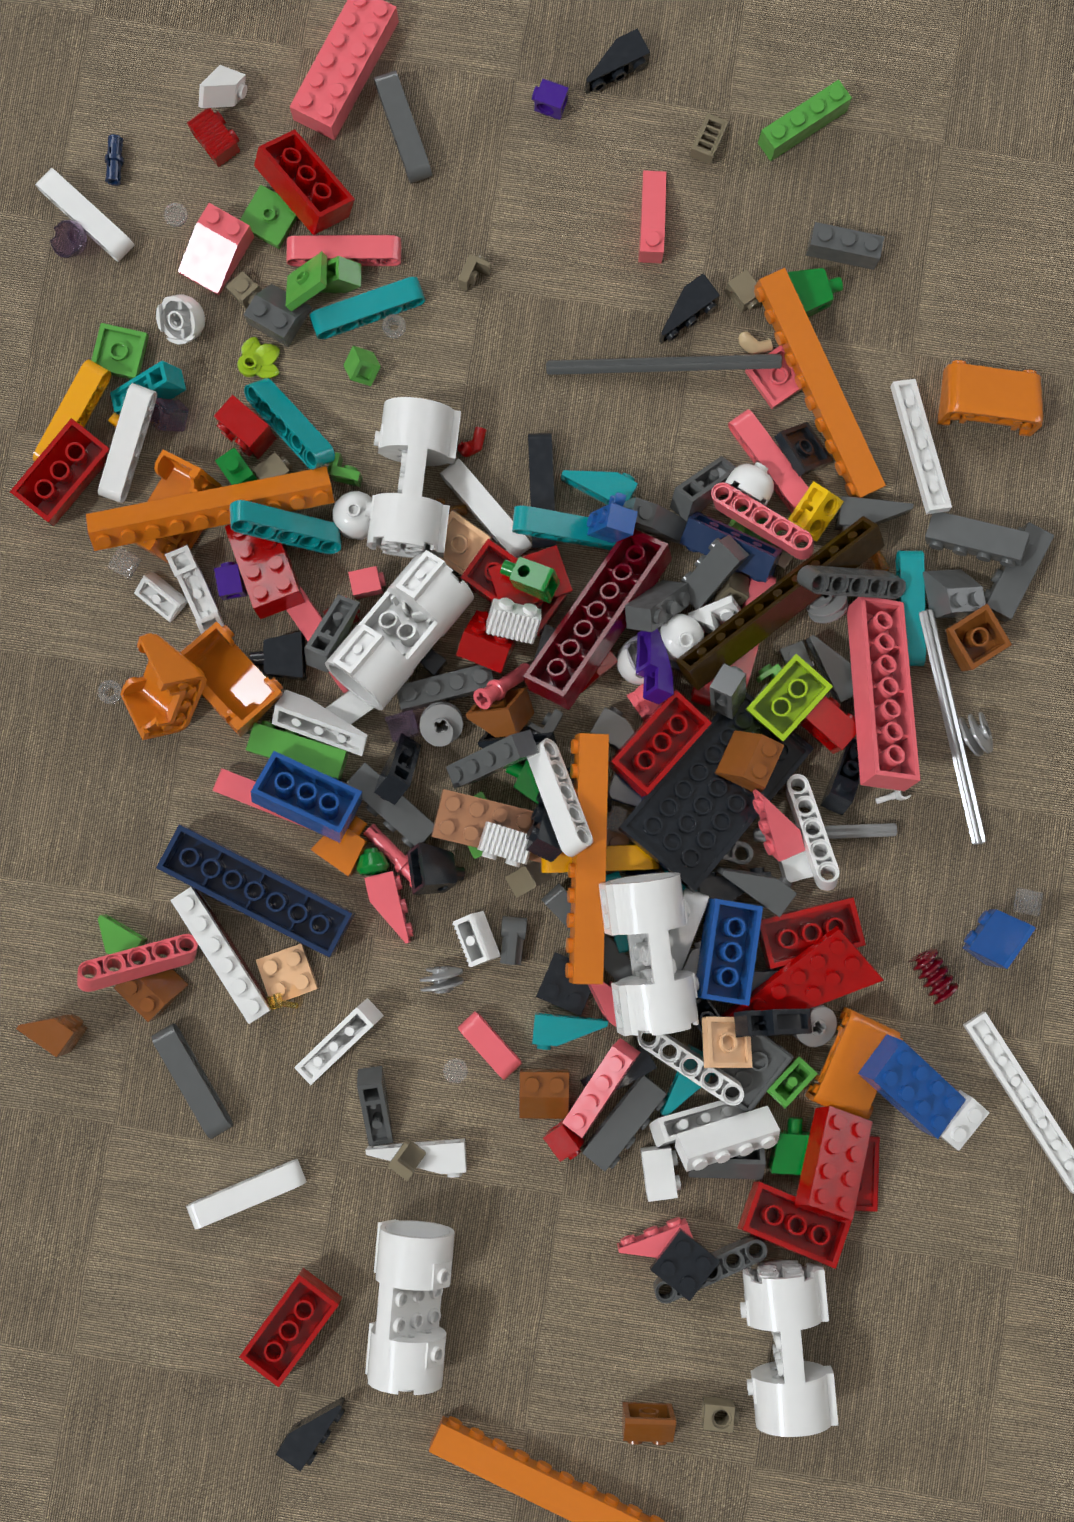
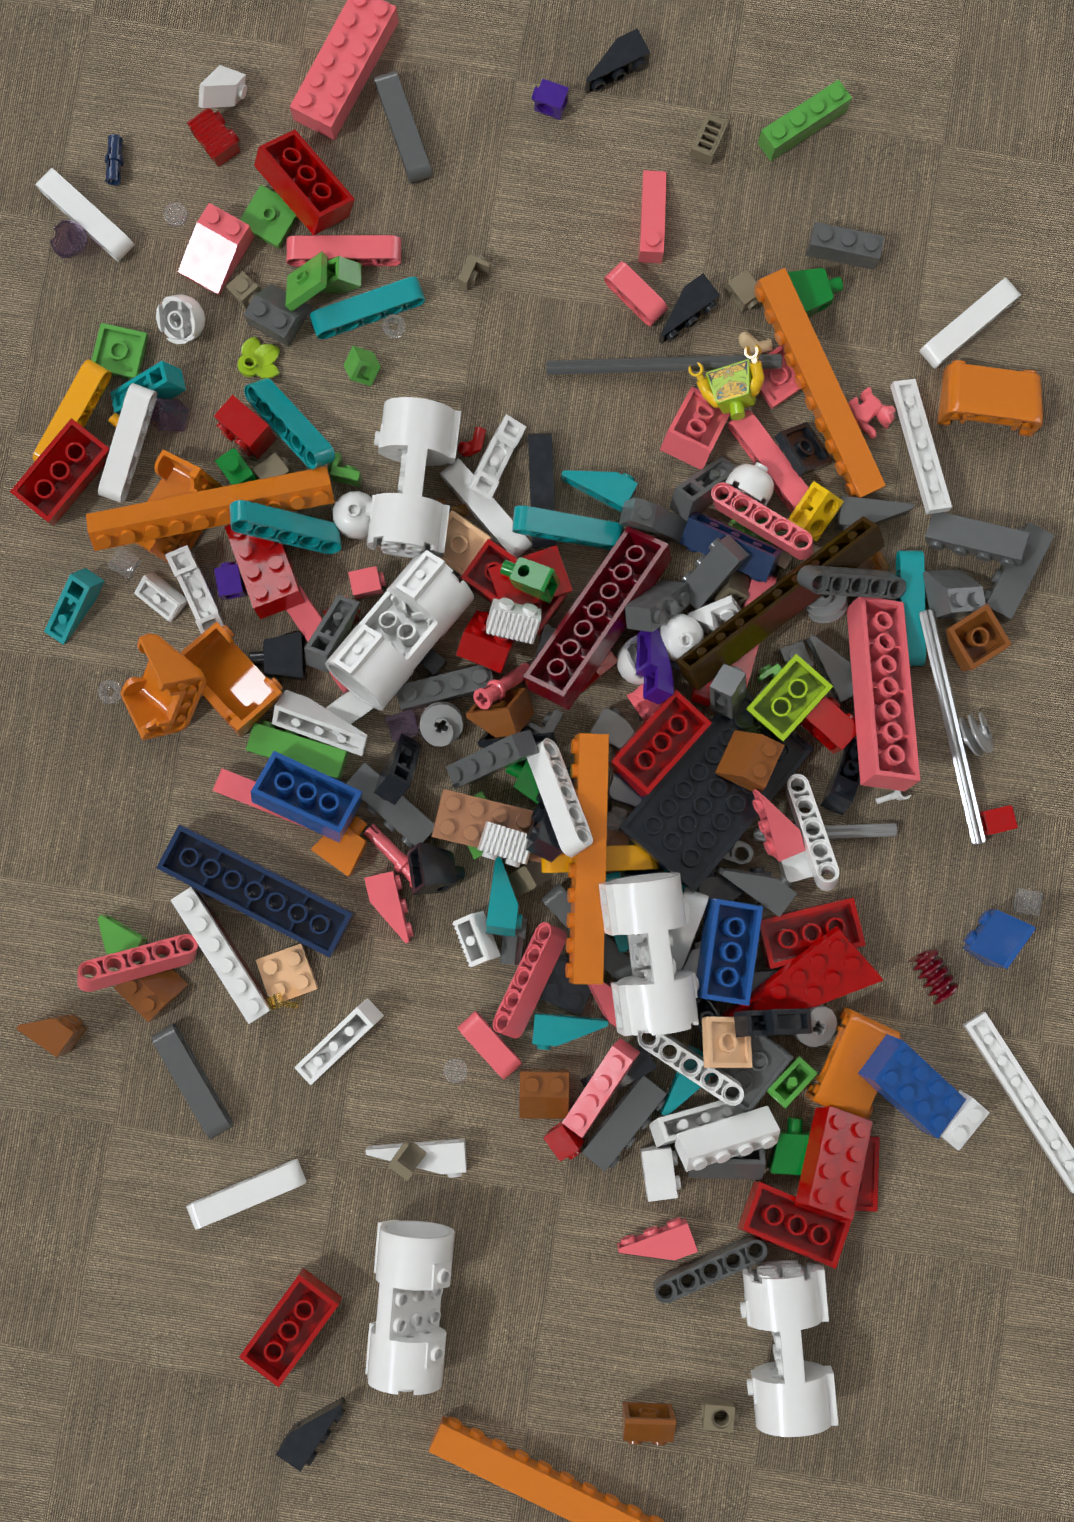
green cone [356,848,389,876] -> none
dark grey slope [357,1066,393,1146] -> none
light grey piece [420,966,464,994] -> none
blue brick [587,492,638,543] -> none
black plate [650,1228,720,1301] -> none
none -> teal slope [44,568,105,645]
none -> white slope [468,414,526,502]
none -> teal slope [486,857,523,937]
none -> coral beam [493,922,567,1039]
none -> coral beam [604,261,668,326]
none -> coral slope [660,386,730,470]
none -> torso [688,344,764,420]
none -> coral animal [848,387,896,439]
none -> white beam [919,277,1021,369]
none -> red panel [980,805,1018,836]

